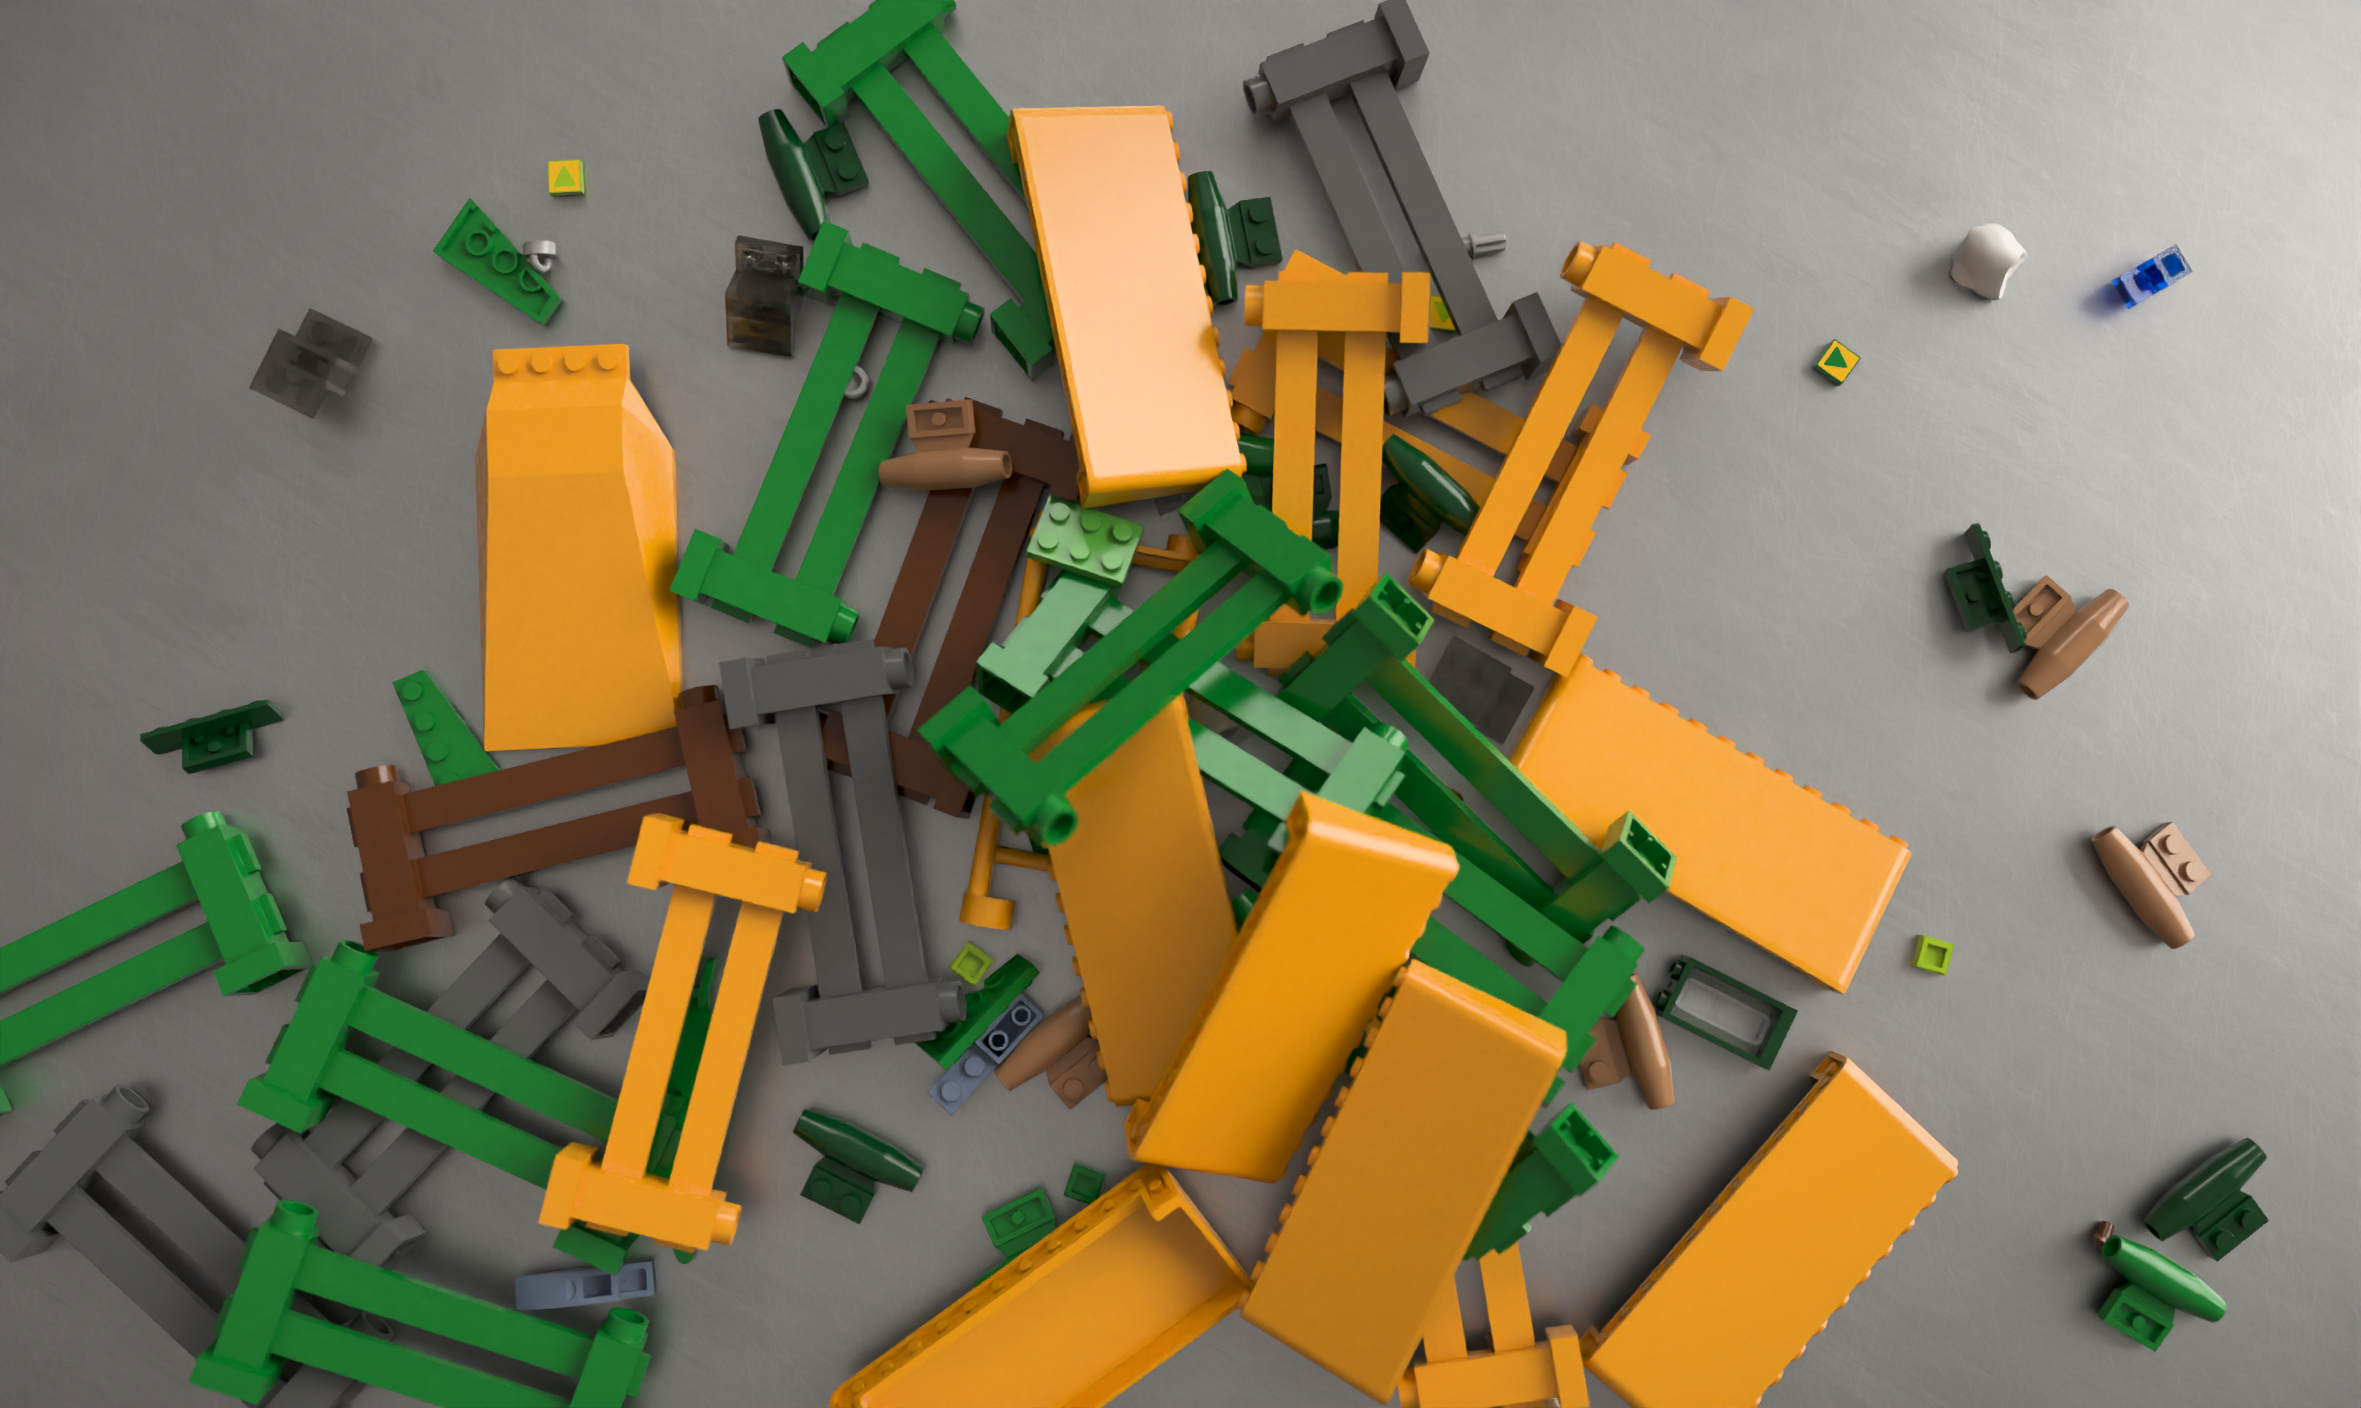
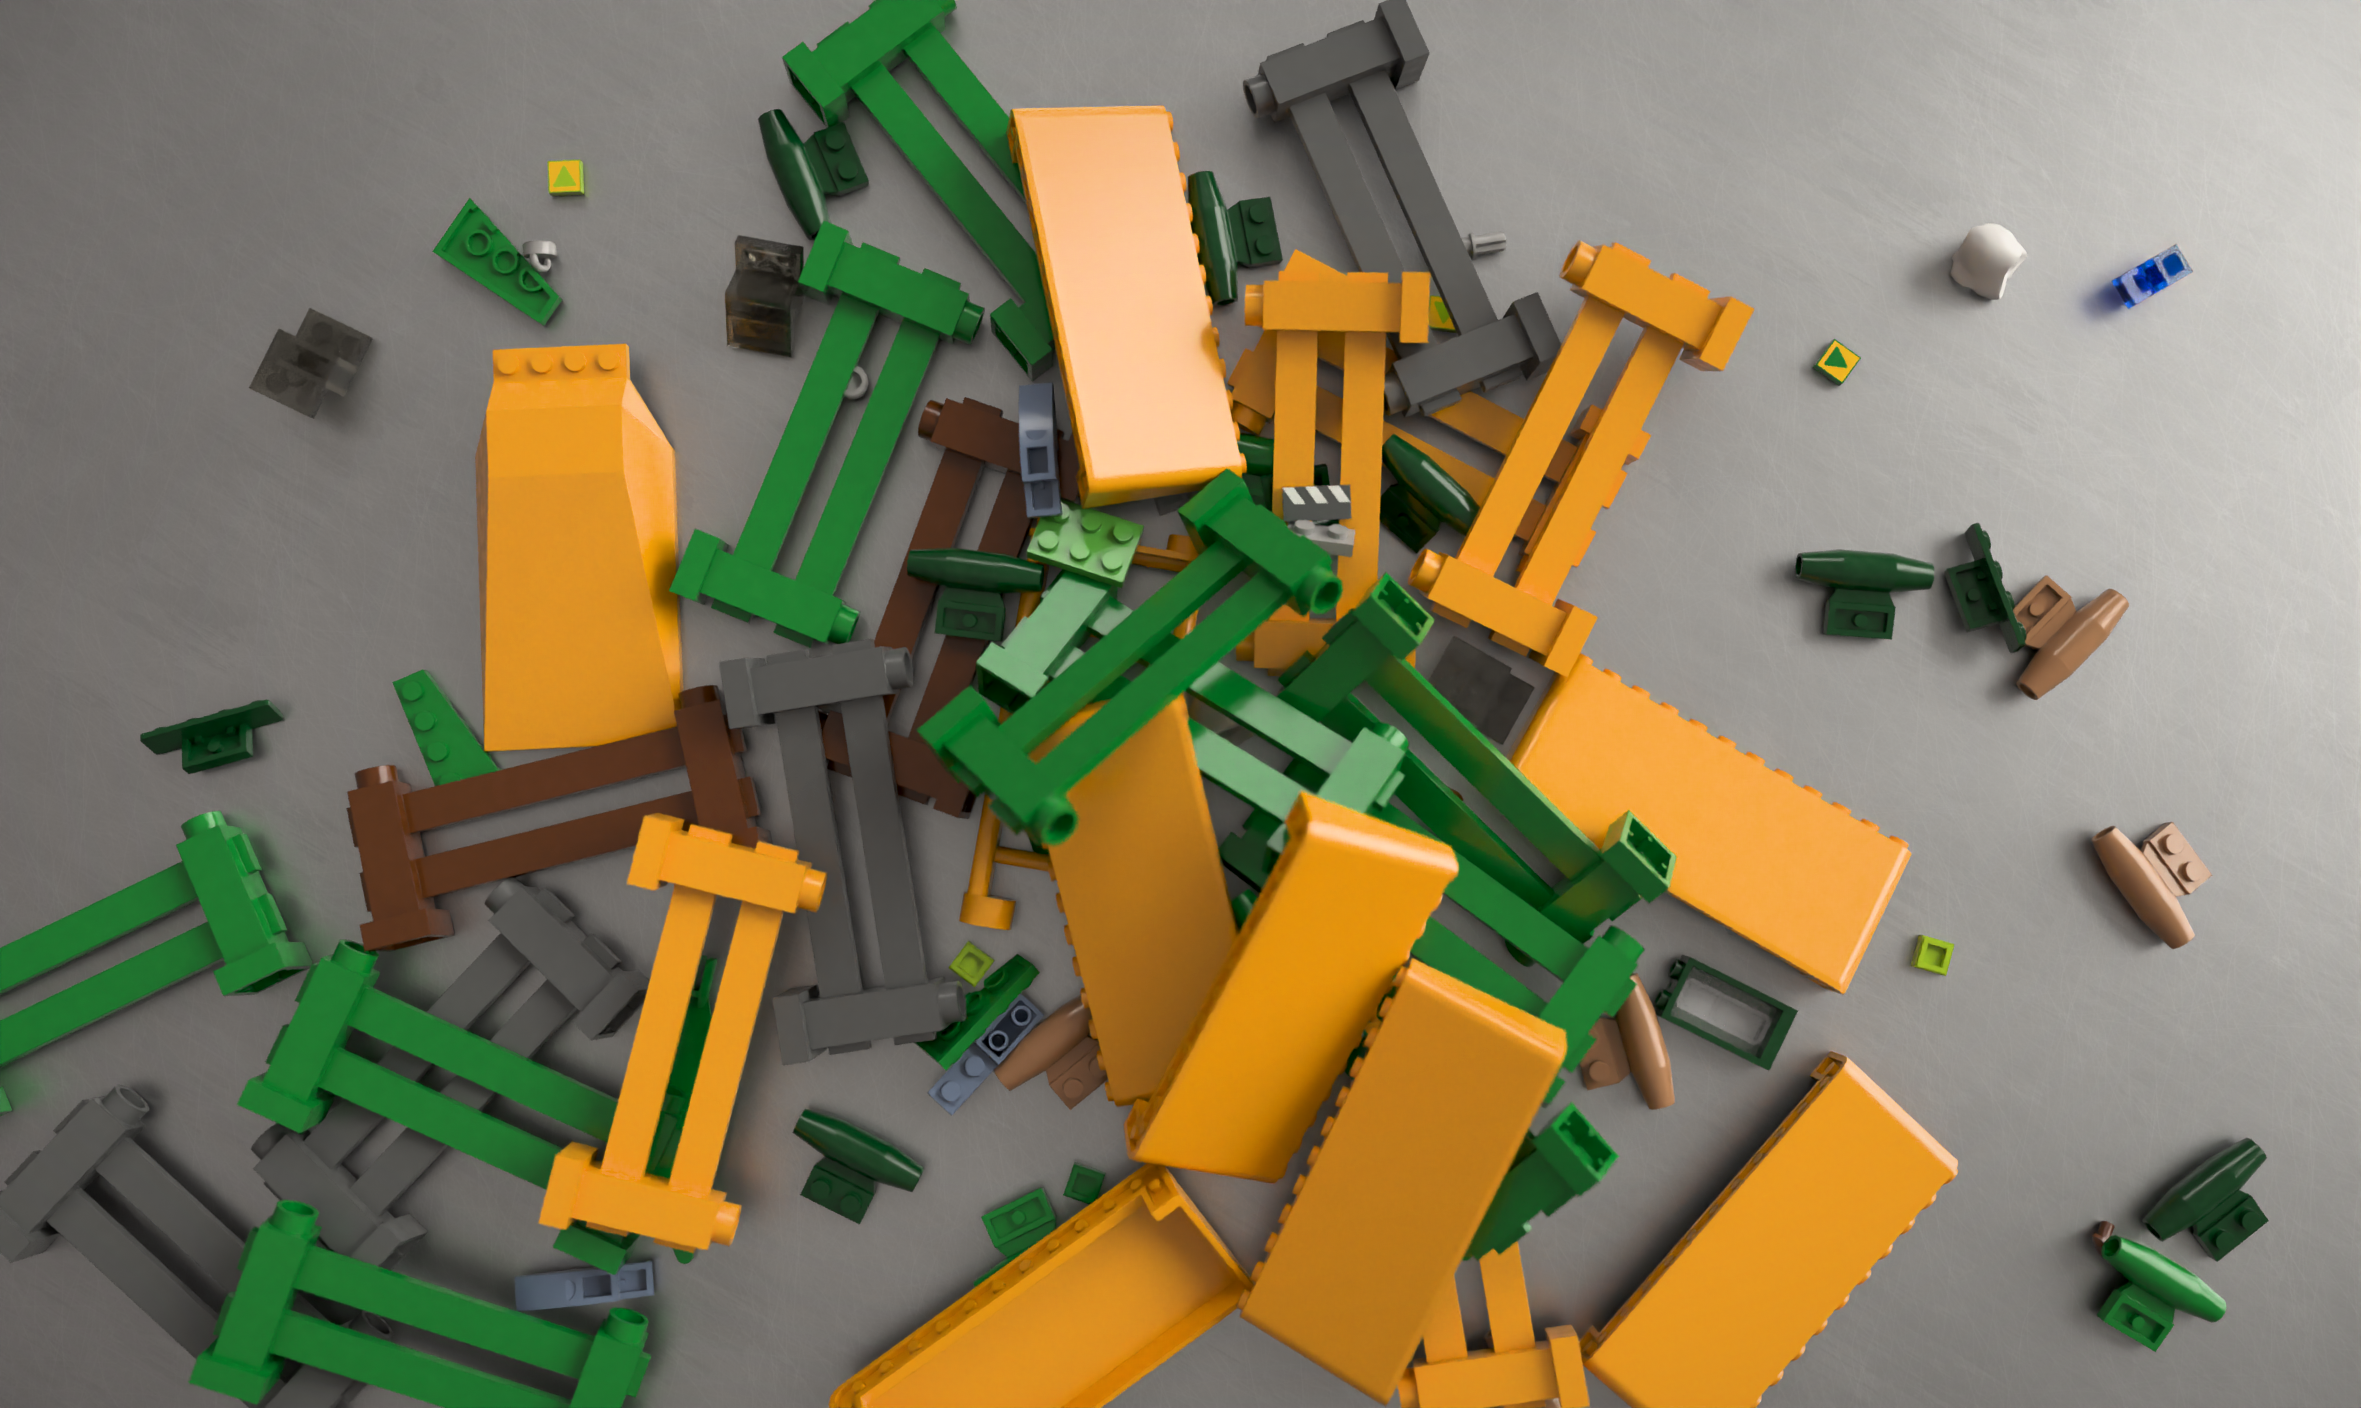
medium nougat plate [879,399,1012,491] -> none
none -> dark green plate [907,548,1044,641]
none -> sand blue slope [1019,383,1062,519]
none -> dark grey tile [1282,484,1351,522]
none -> light grey plate [1288,520,1356,557]
none -> dark green plate [1795,549,1935,640]

